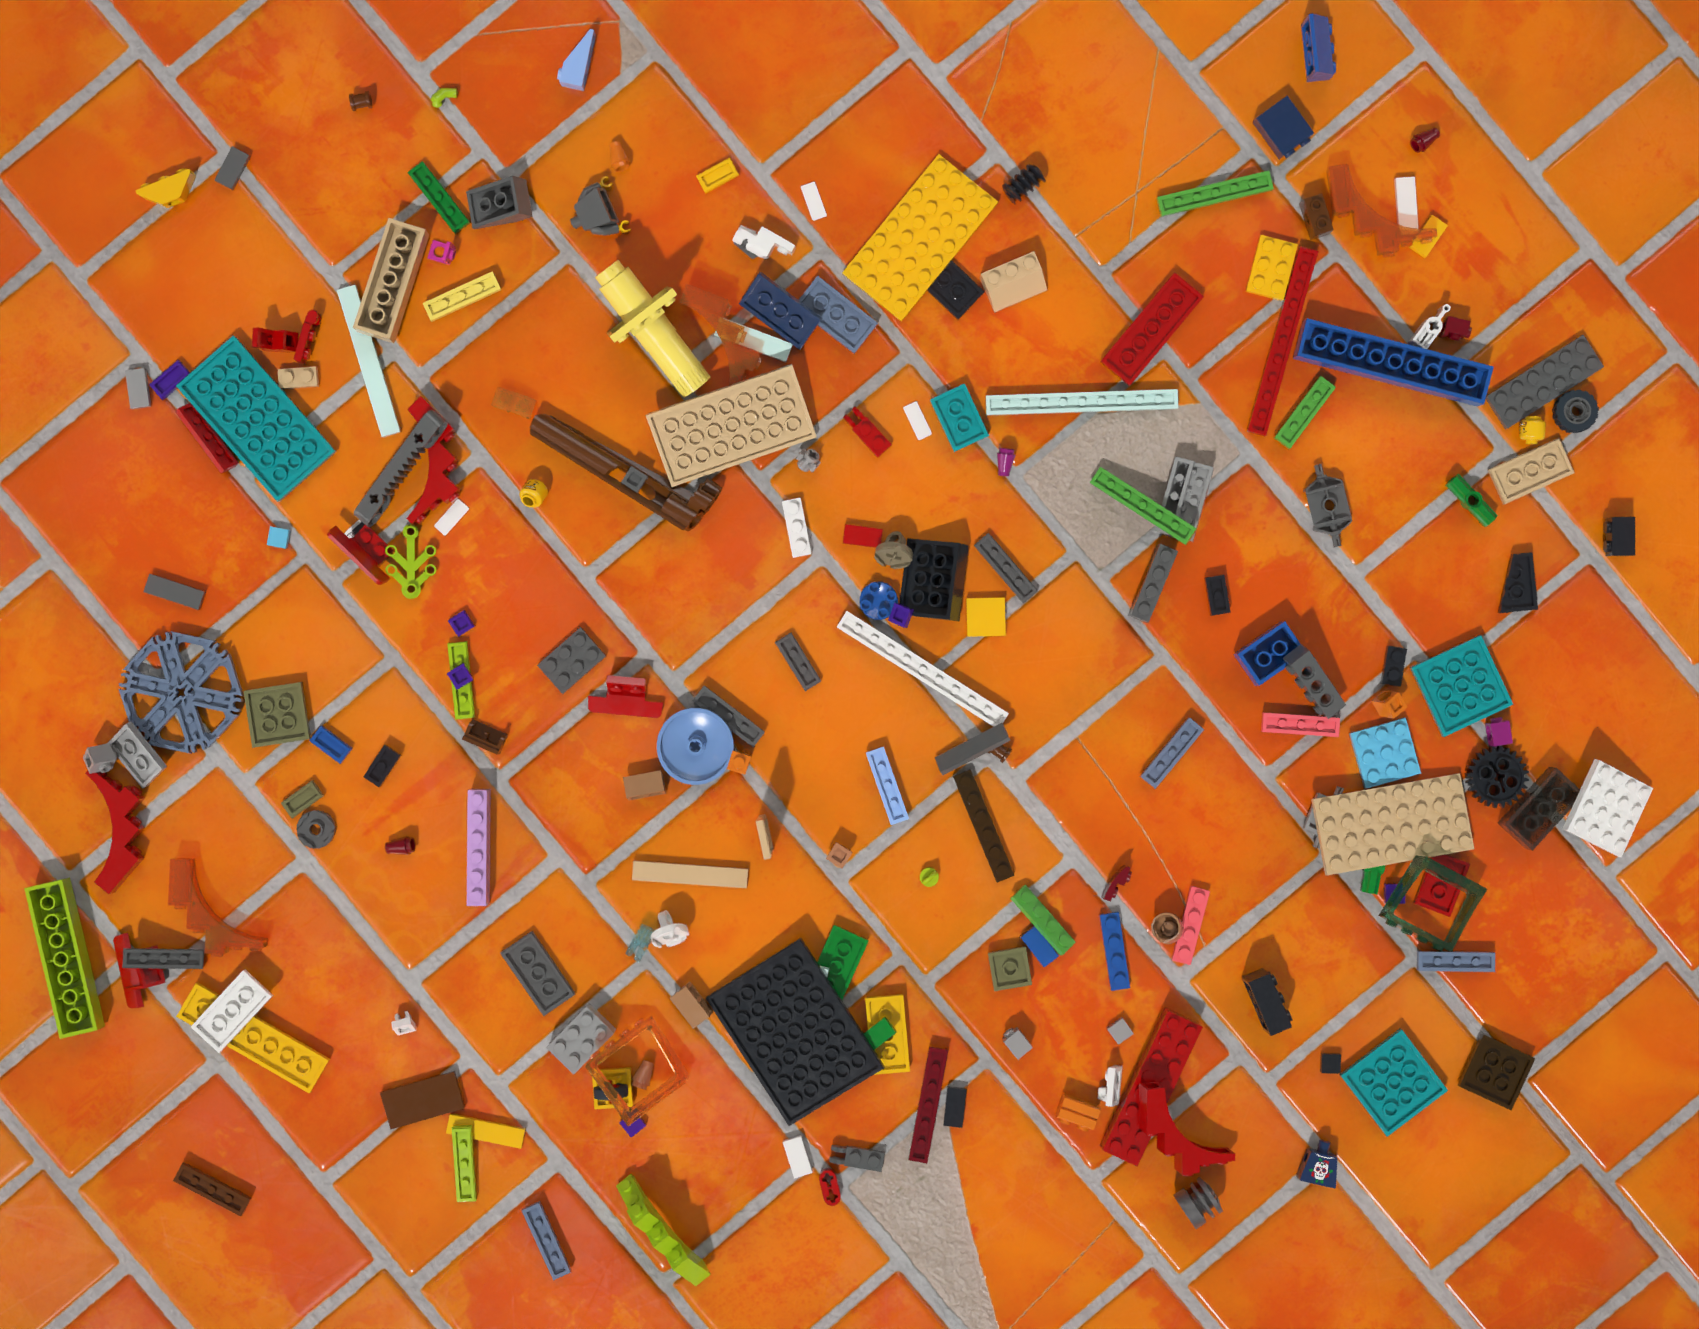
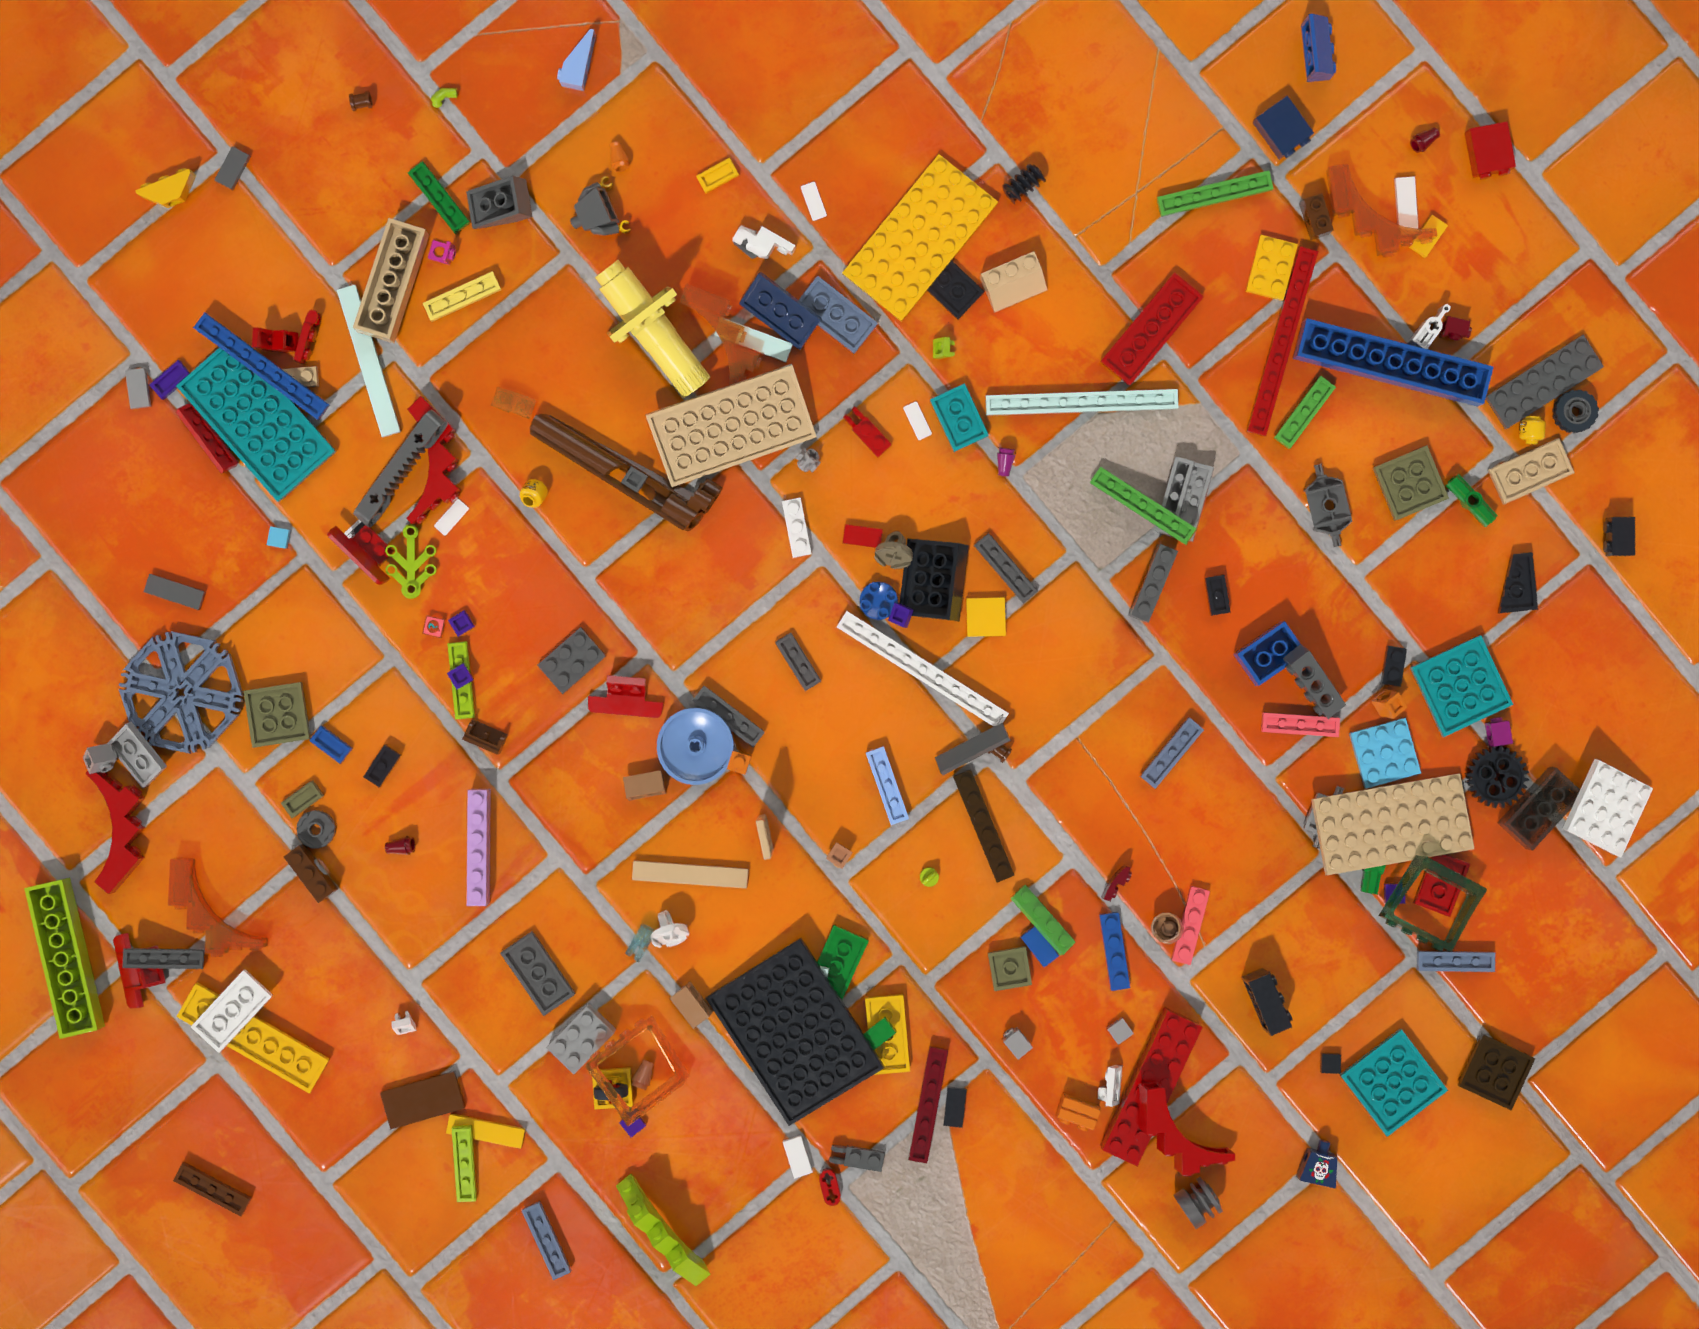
none -> blue tile [193,312,330,420]
none -> reddish brown arch [284,844,338,903]
none -> tile [422,615,446,638]
none -> lime tile [933,337,955,359]
none -> olive plate [1373,446,1449,521]
none -> red brick [1464,121,1516,180]

